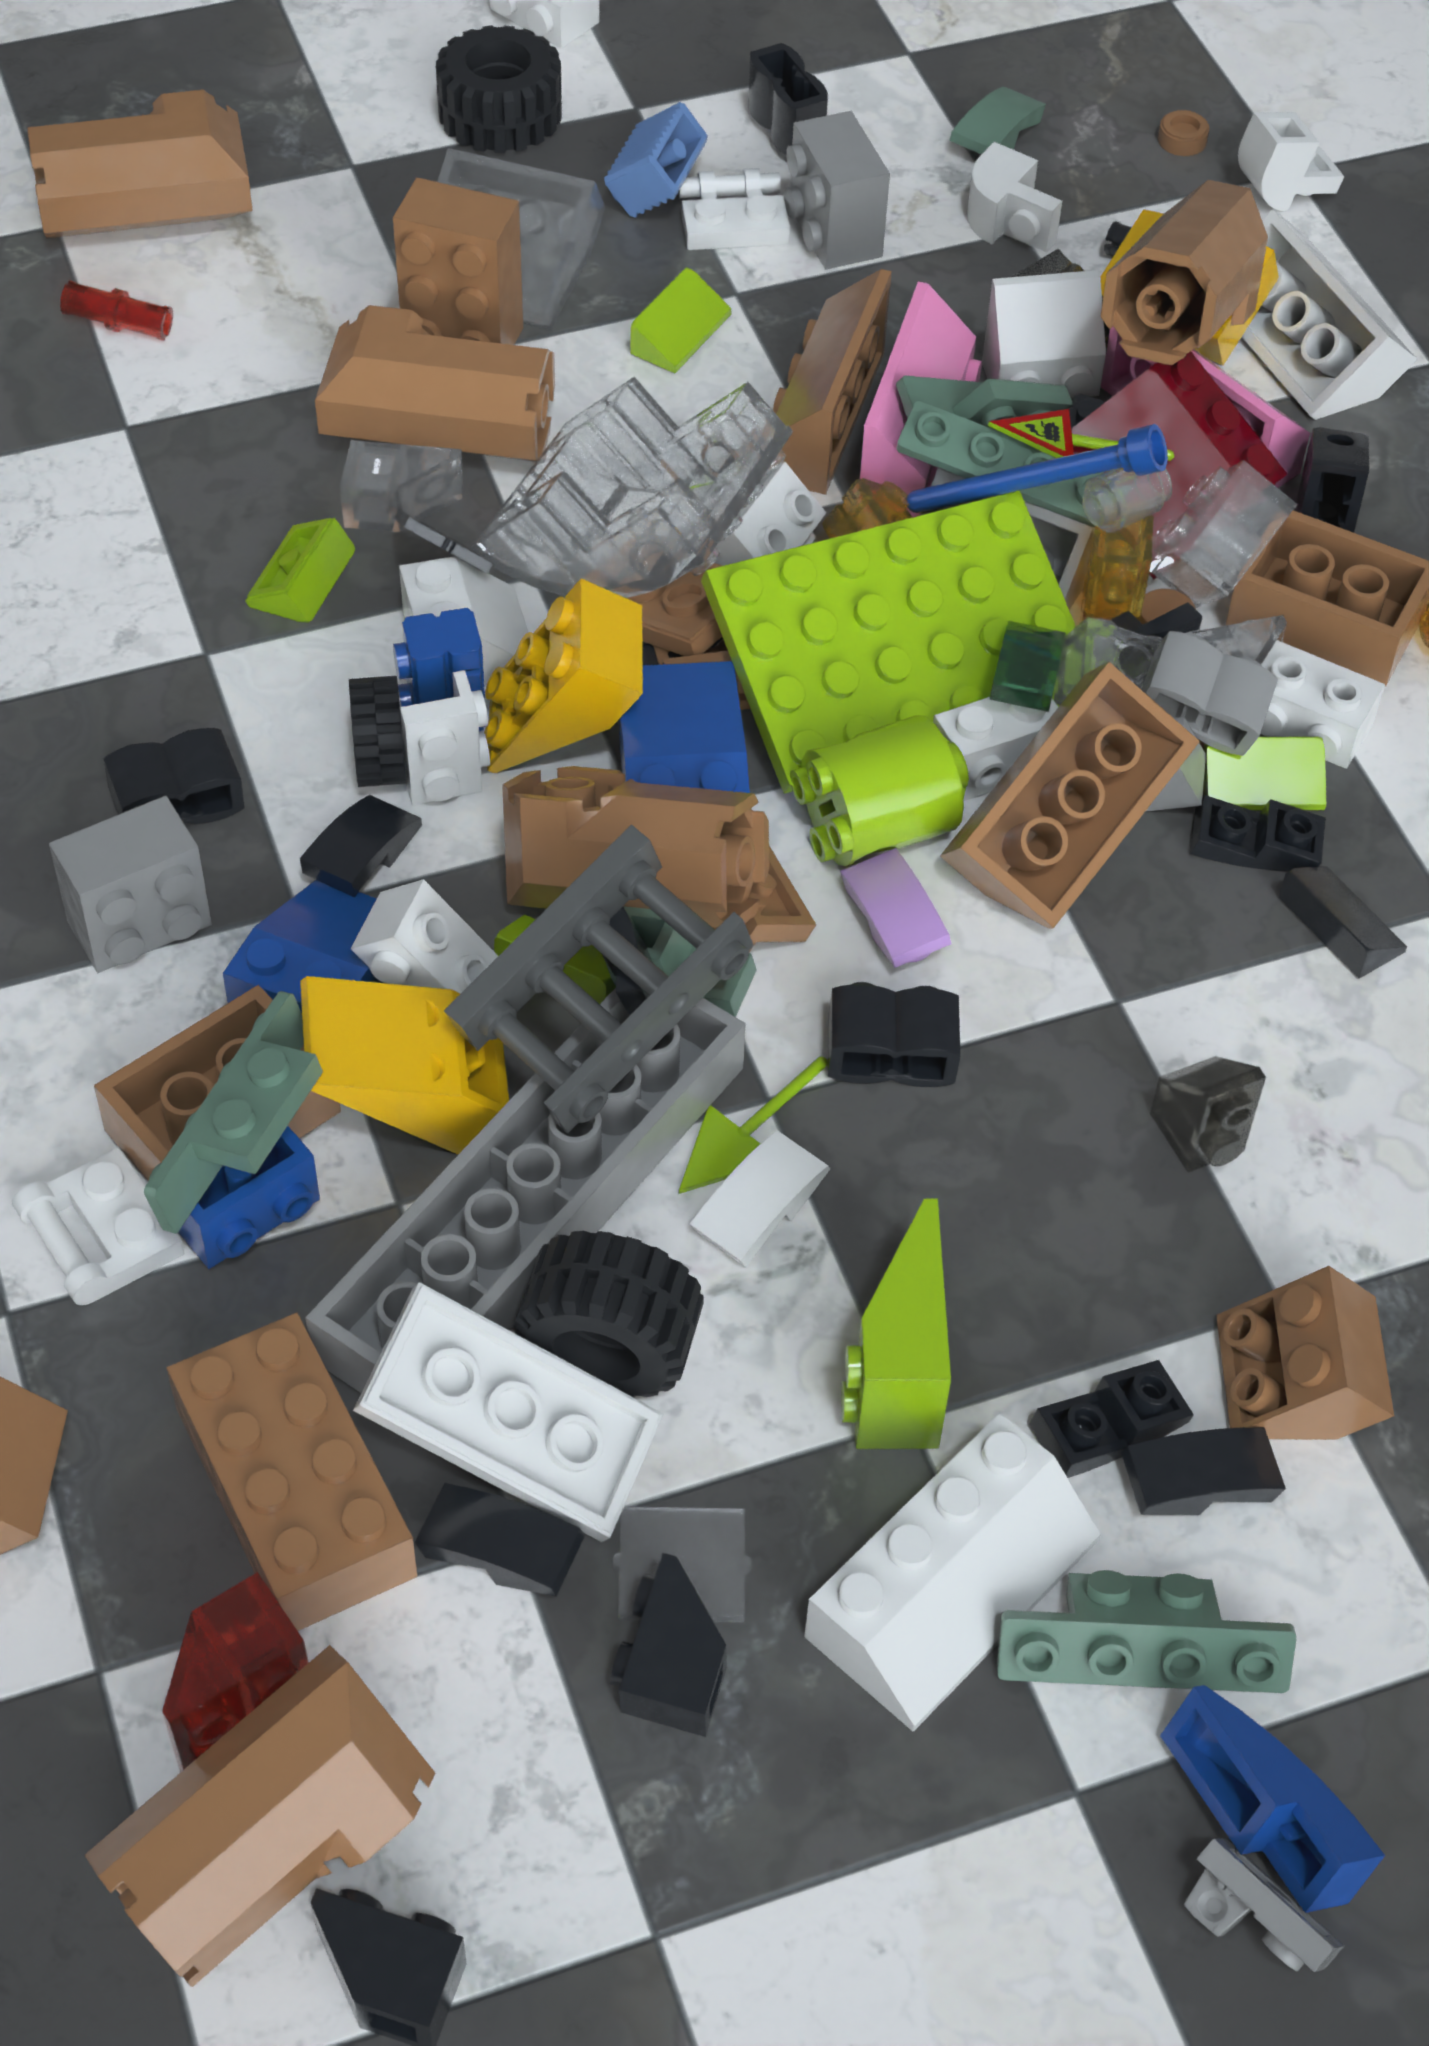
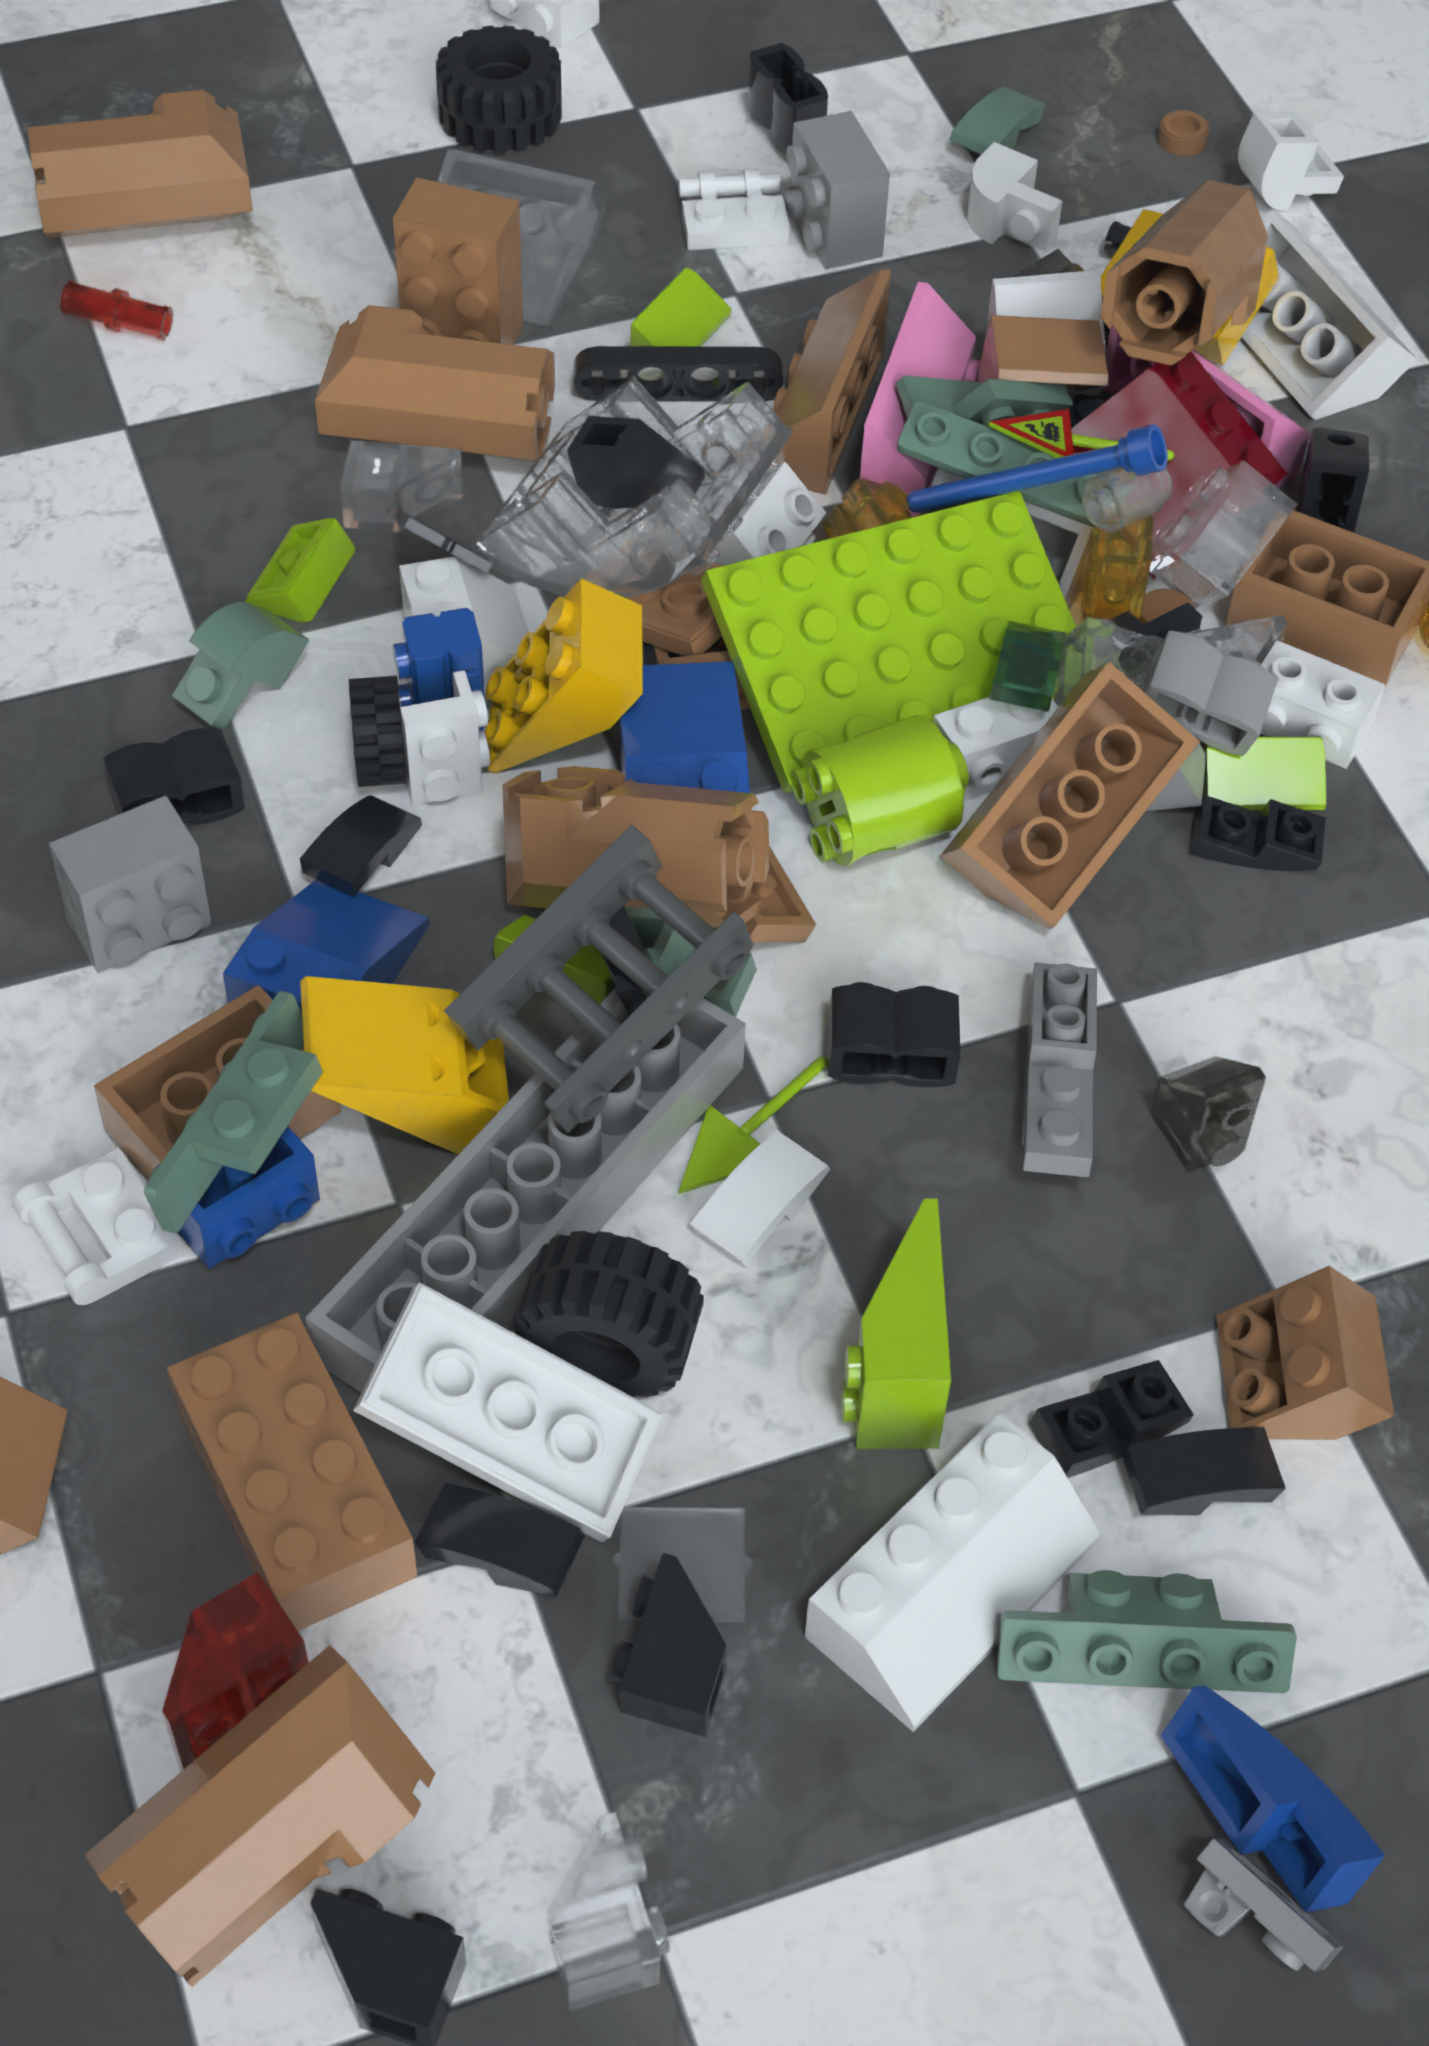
white brick [351,879,498,994] -> none
medium blue brick [604,102,708,218] -> none
lavender slope [840,848,951,968] -> none
black slope [1279,866,1407,979] -> none
none -> sand green brick [172,602,309,730]
none -> clear slope [547,1812,670,2011]
none -> black slope [567,416,705,513]
none -> black beam [573,346,783,402]
none -> medium nougat slope [977,315,1108,390]
none -> light grey slope [1021,962,1097,1178]

